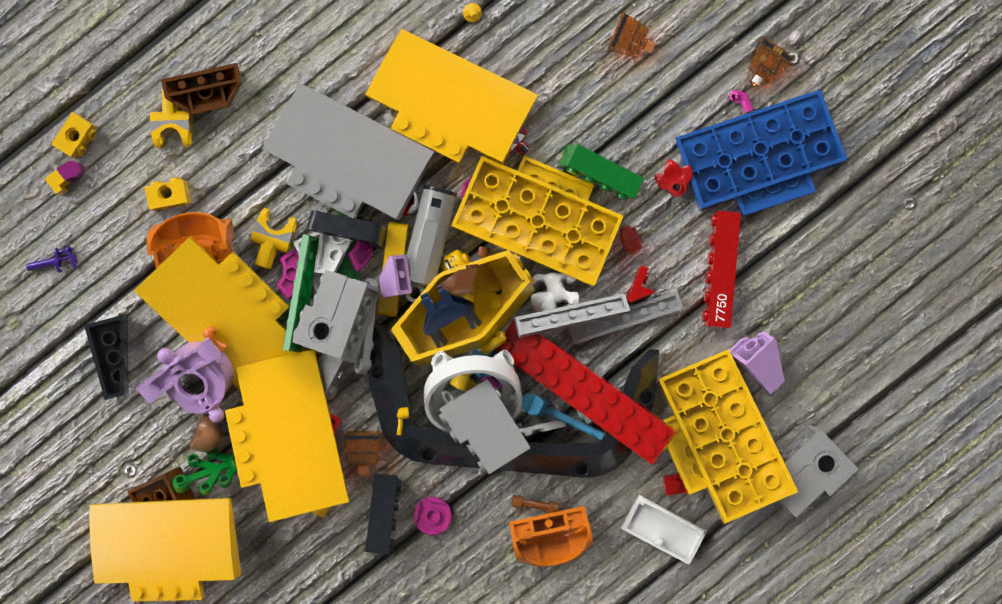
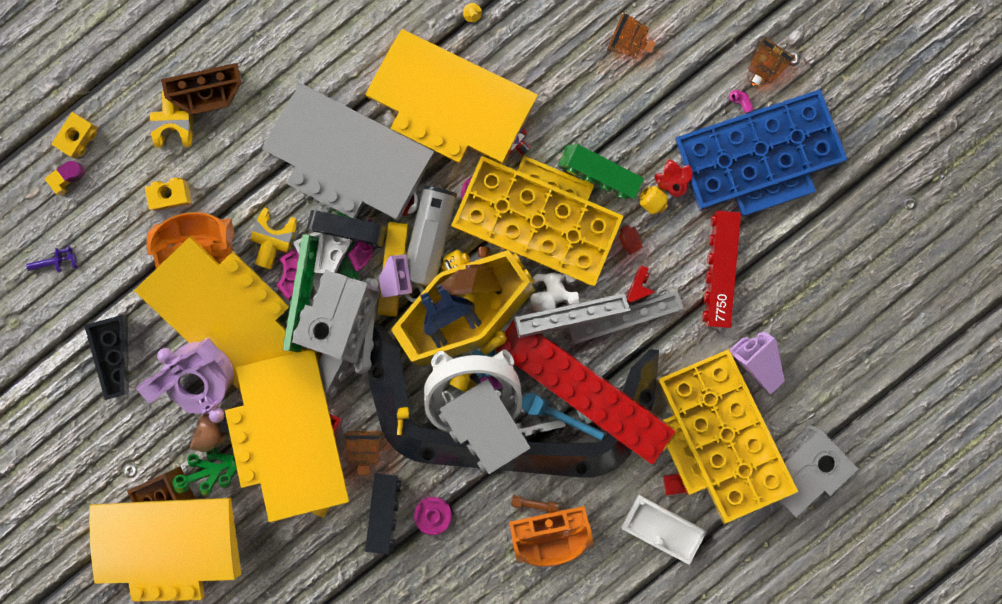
orange arm [203,326,227,353] -> none
none -> yellow head [639,186,668,214]

